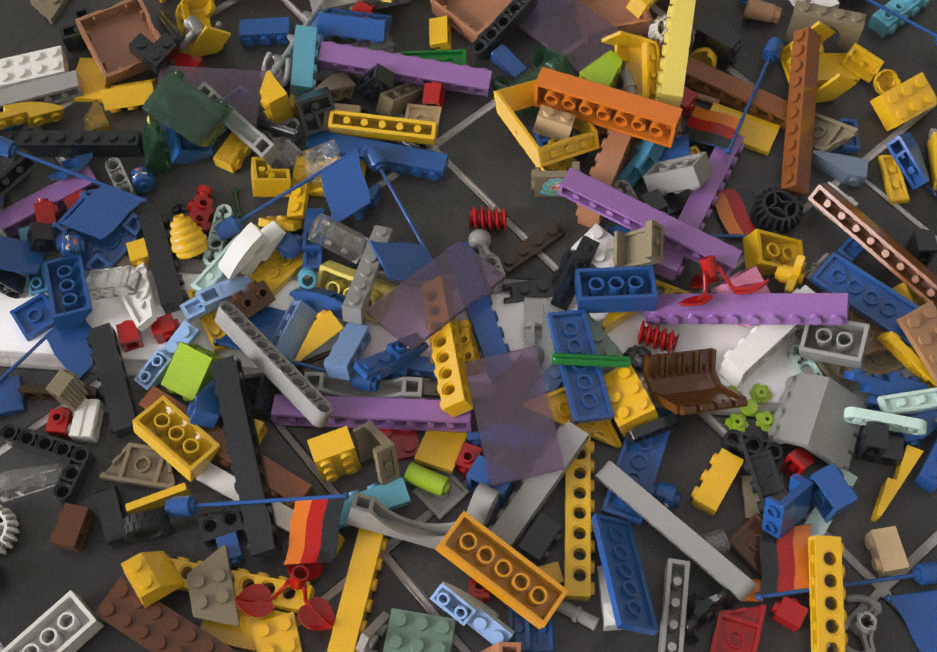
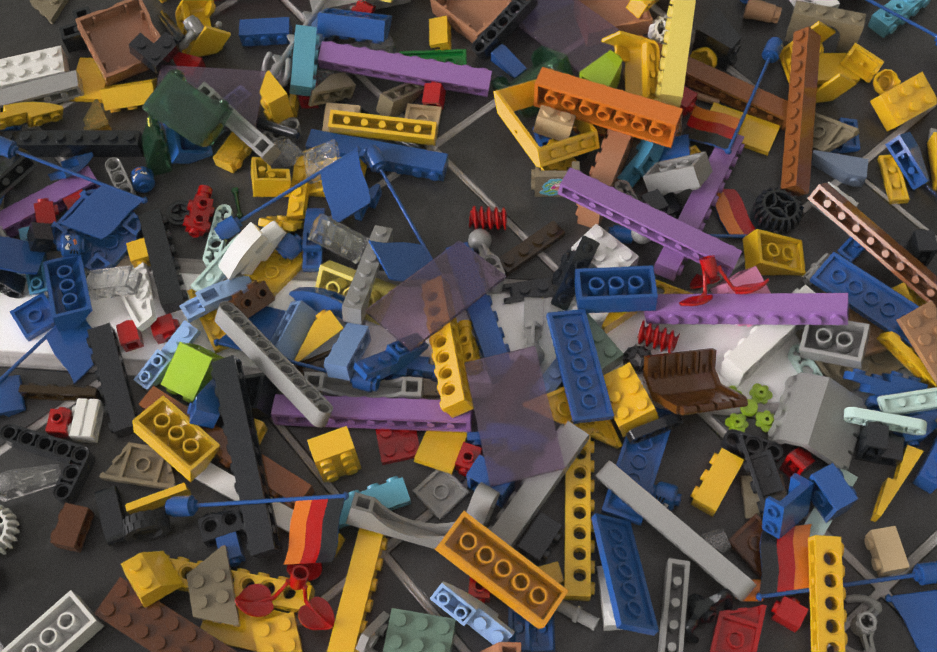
dark tan brick [45,369,89,411] -> none
yellow piece [170,214,208,259] -> none
black brick [294,87,335,136] -> none
medium azure brick [298,267,317,289] -> none
dark tan panel [353,421,400,485] -> none
black brick [356,63,395,101] -> none
lime brick [404,462,452,497] -> none
green axle [552,352,631,368] -> none
dark tan panel [613,220,664,267] -> none
light grey pin [620,69,637,95] -> none
yellow plant [774,254,807,293] -> none

